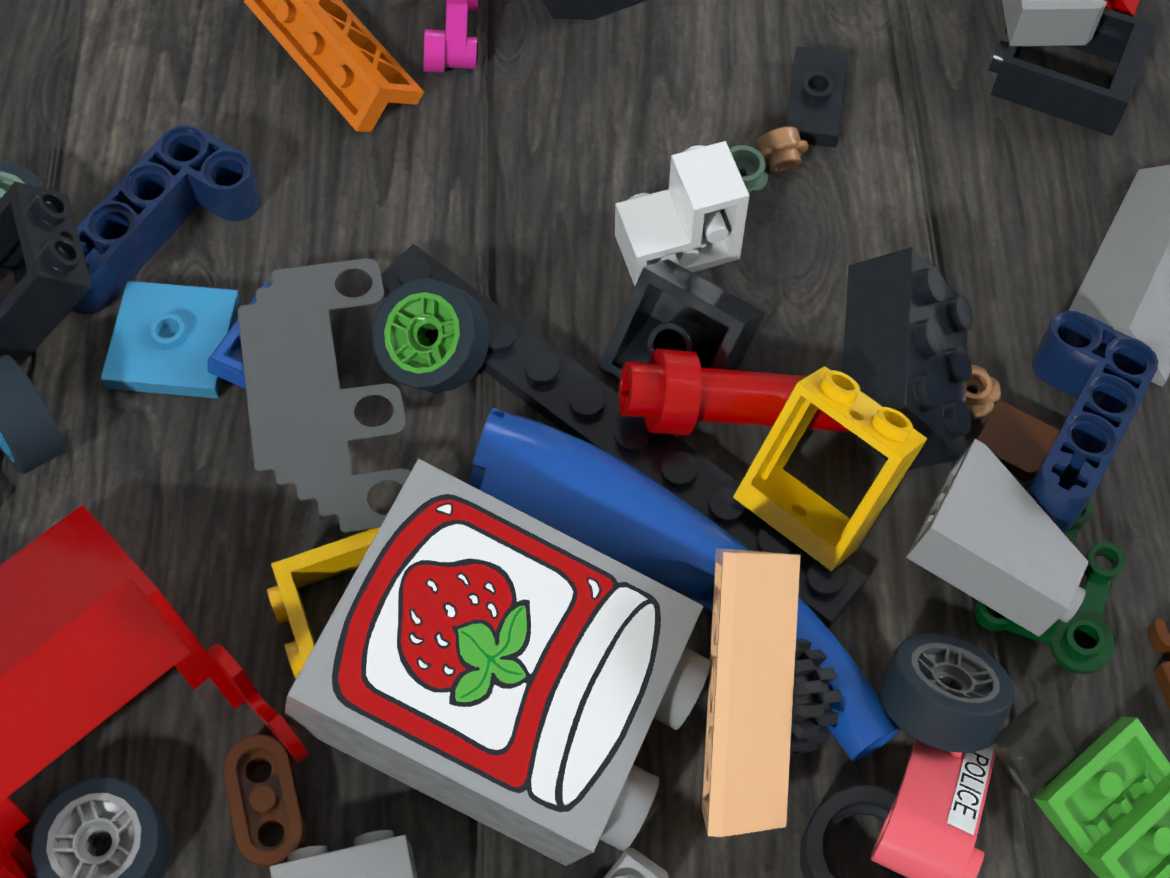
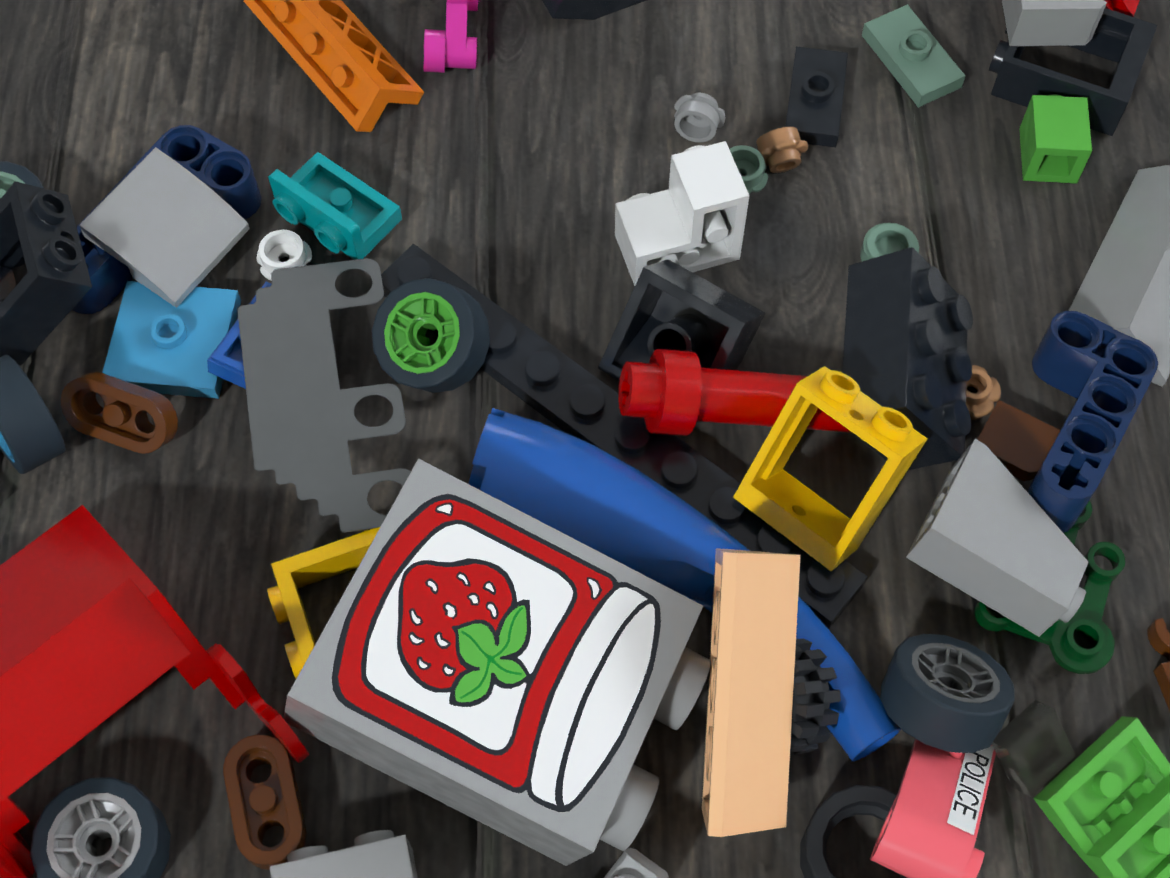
none -> reddish brown plate [61,372,178,454]
none -> light grey slope [79,147,250,308]
none -> white plate [256,229,312,281]
none -> teal bracket [268,152,402,260]
none -> light grey plate [674,93,726,143]
none -> sand green tile [860,223,919,261]
none -> sand green plate [862,4,966,108]
none -> bright green brick [1019,95,1092,183]

